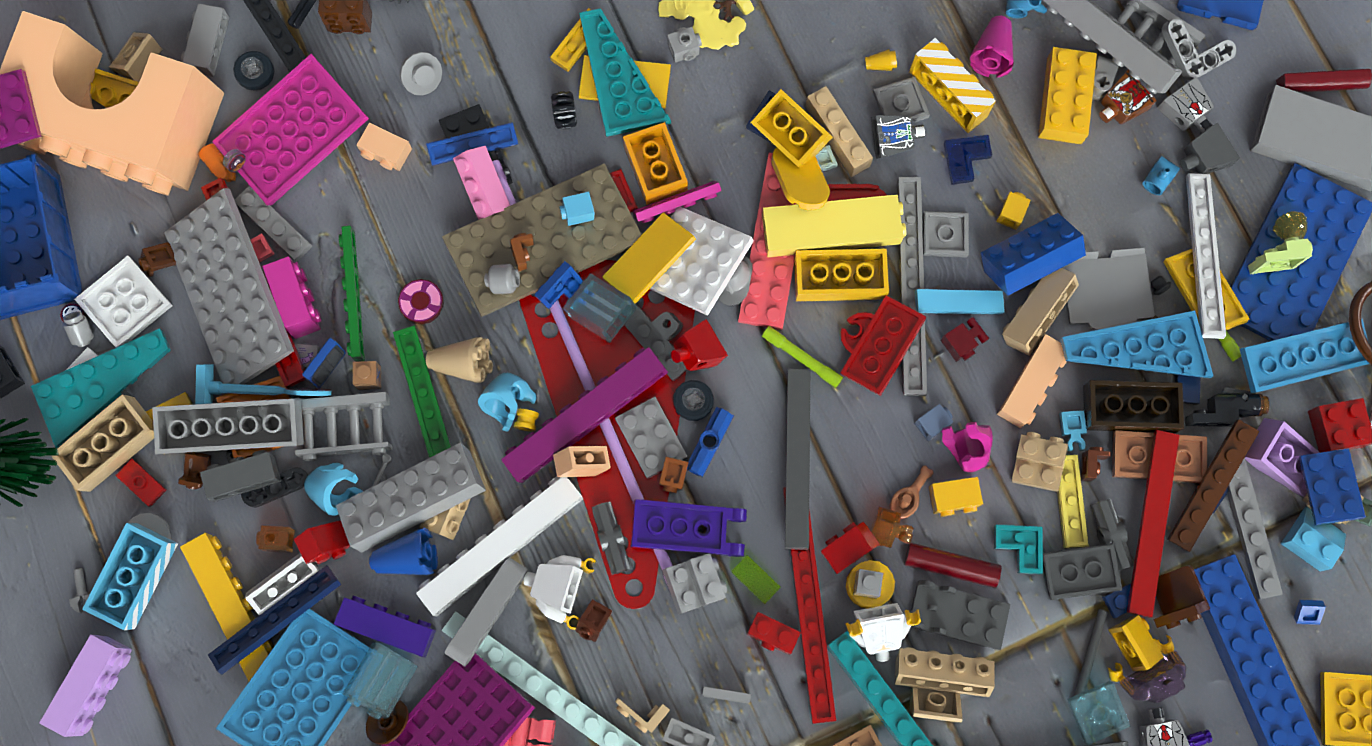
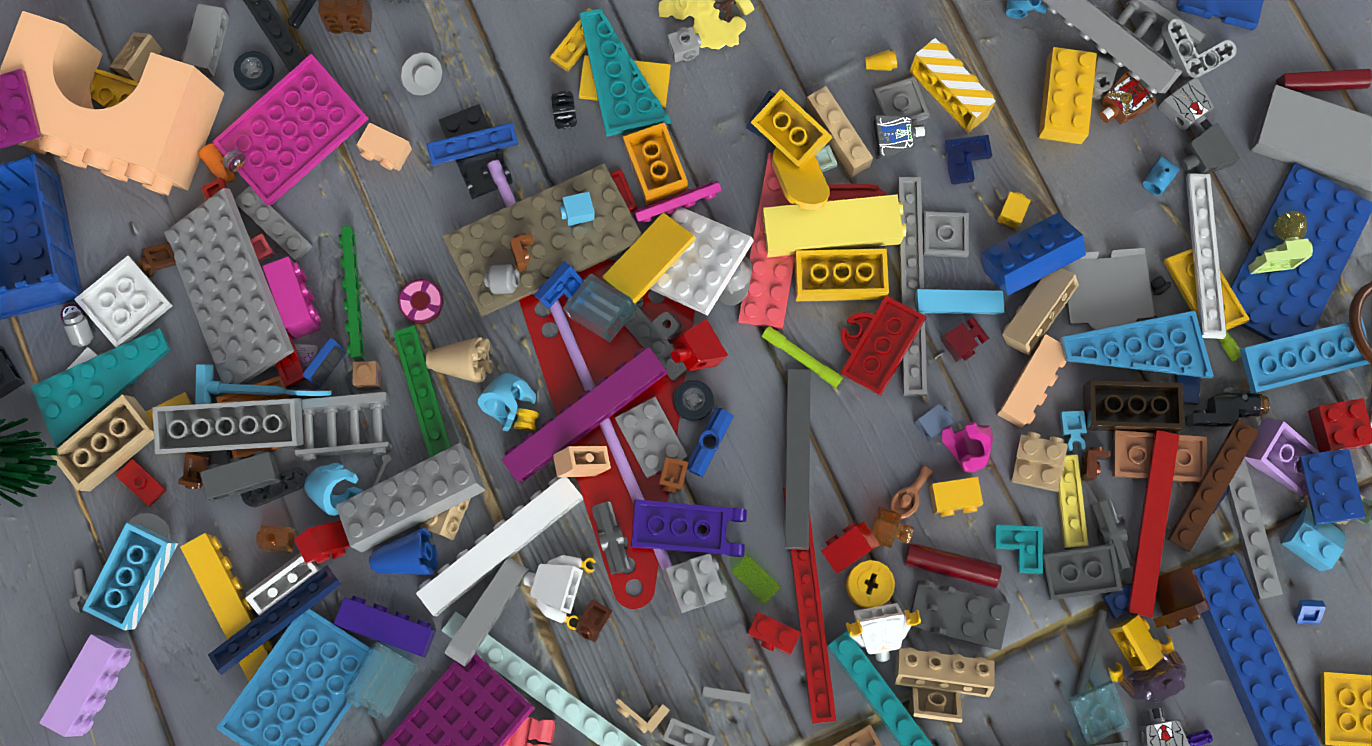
reddish brown dish [366,699,408,745] -> none
bright pink brick [453,146,510,220] -> none
light grey brick [853,569,883,599] -> none
dark pink cone [970,15,1014,78] -> none

